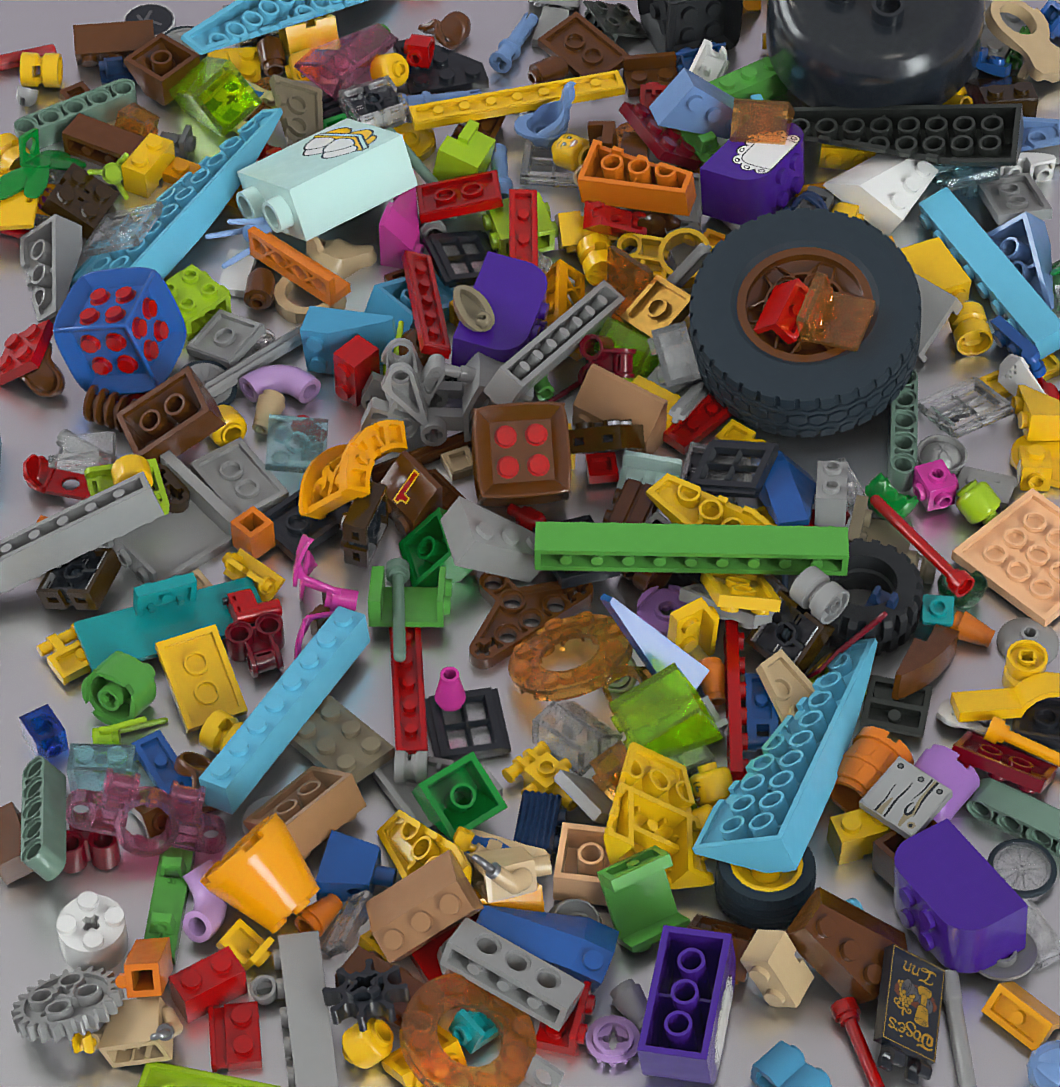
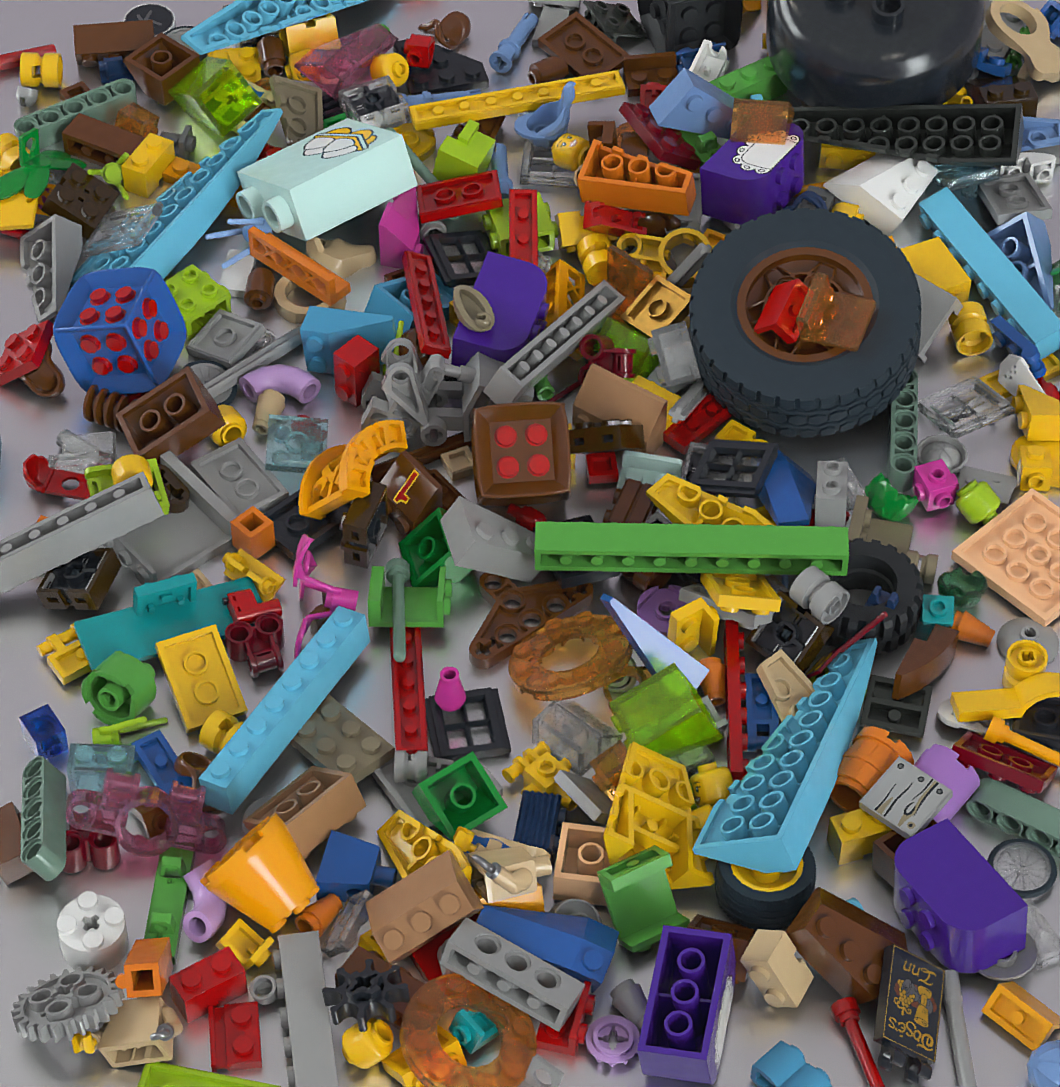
red piece [870,495,975,597] -> none

